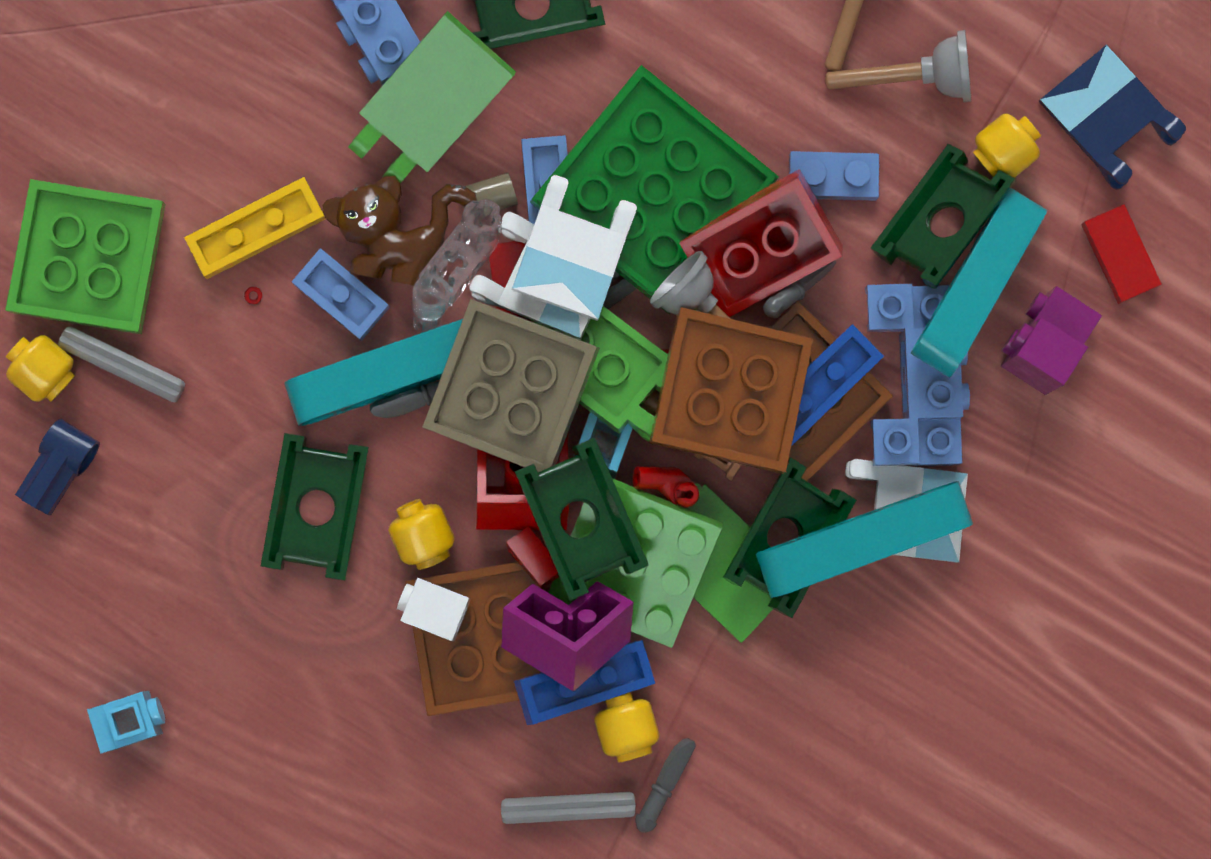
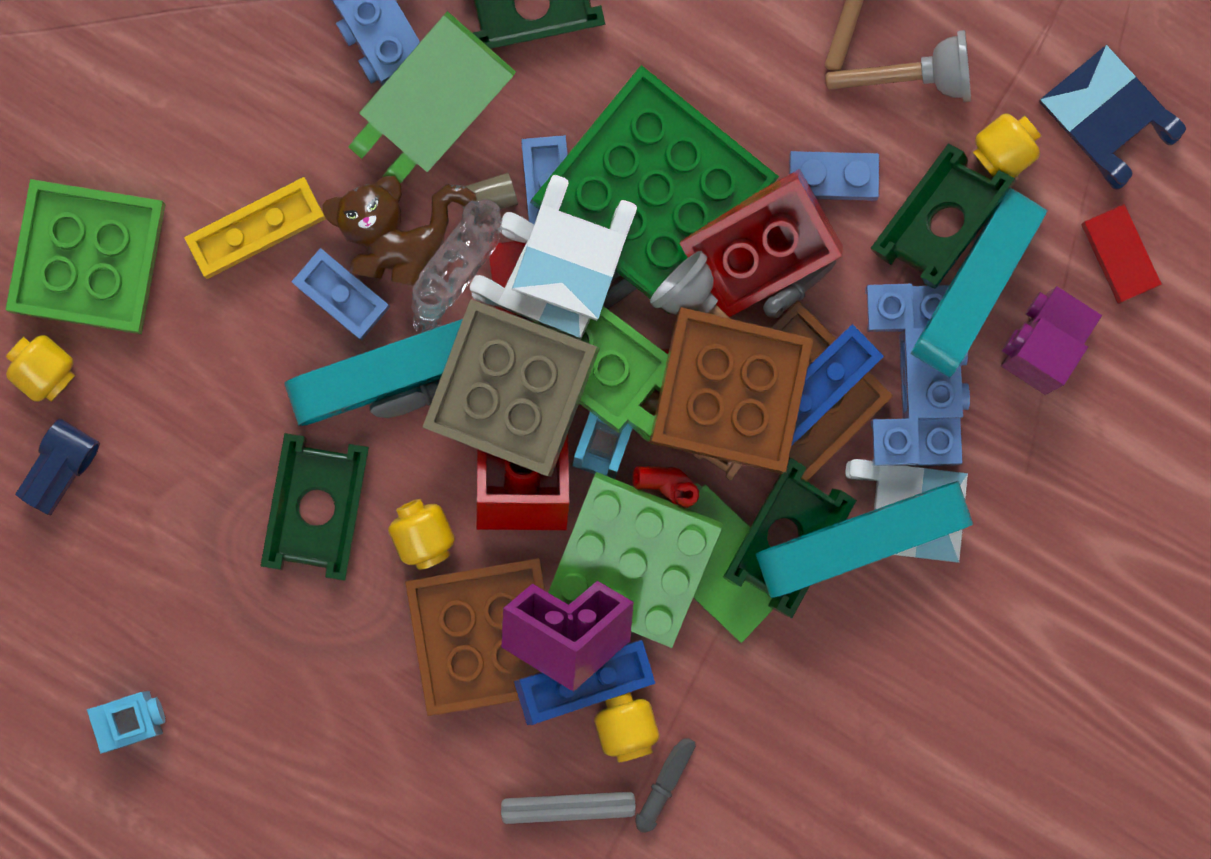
light grey axle [58,327,185,402] -> none
red piece [244,287,262,304] -> none
white brick [397,578,471,641] -> none
red piece [506,526,559,589] -> none
dark green piece [515,438,649,600] -> none

